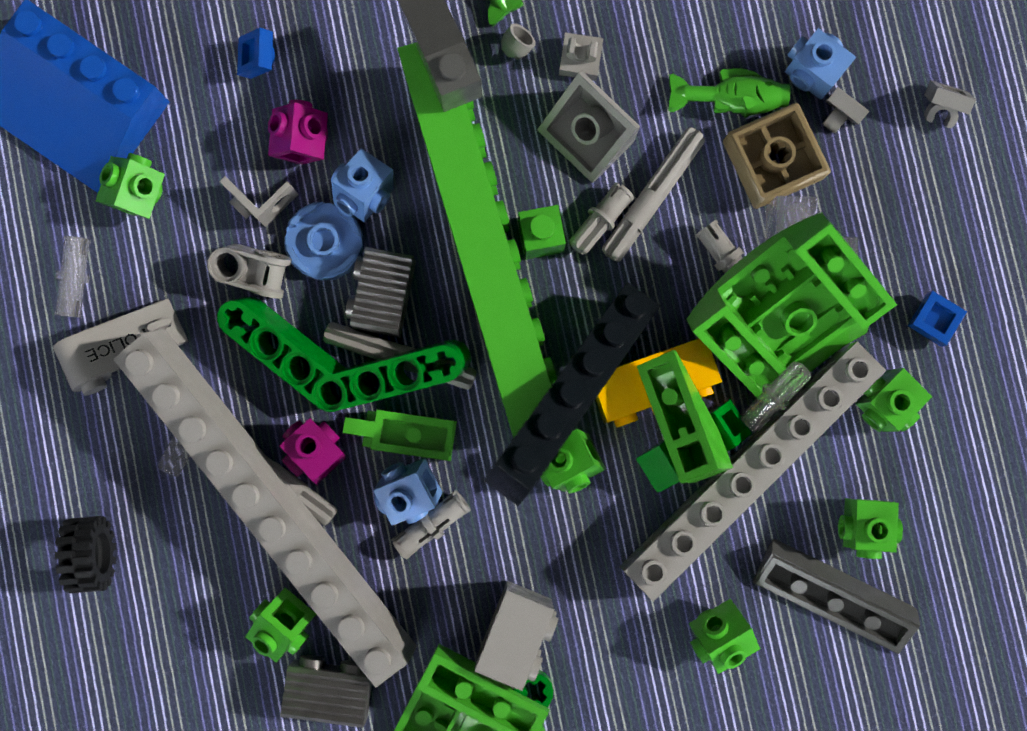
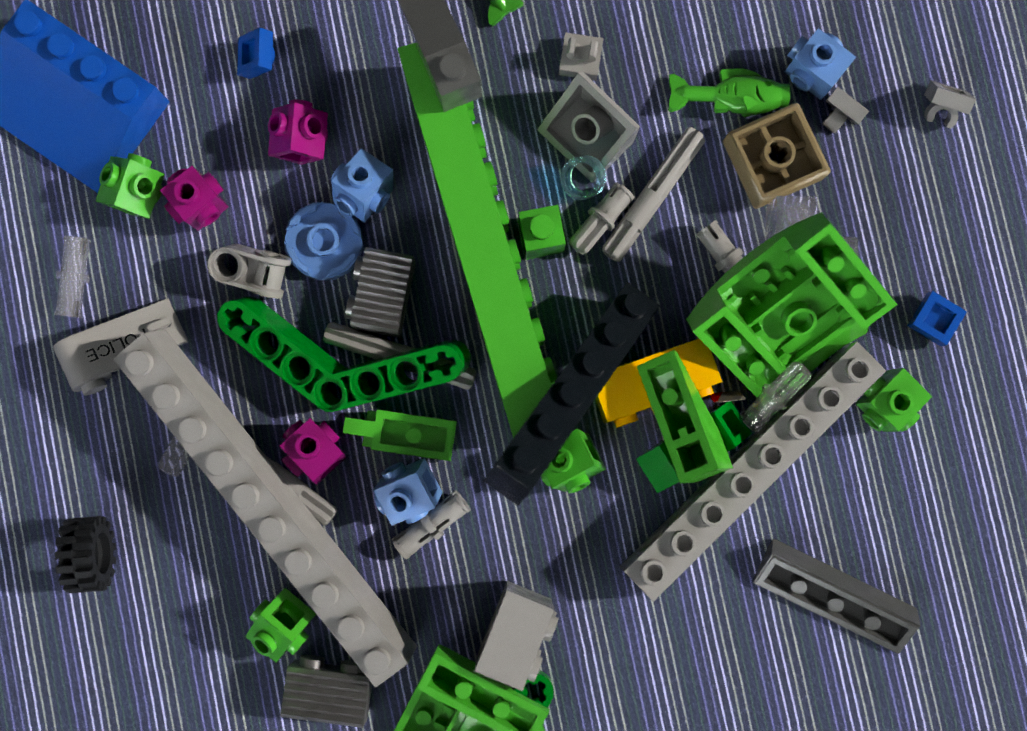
light grey bracket [219,176,299,227] -> none
light grey hinge [501,23,535,59] -> none
bright green brick [688,598,760,674] -> none
bright green brick [838,498,903,559] -> none
none -> magenta brick [160,166,229,231]
none -> clear light blue piece [560,155,606,200]
none -> light grey sticker [709,391,746,403]

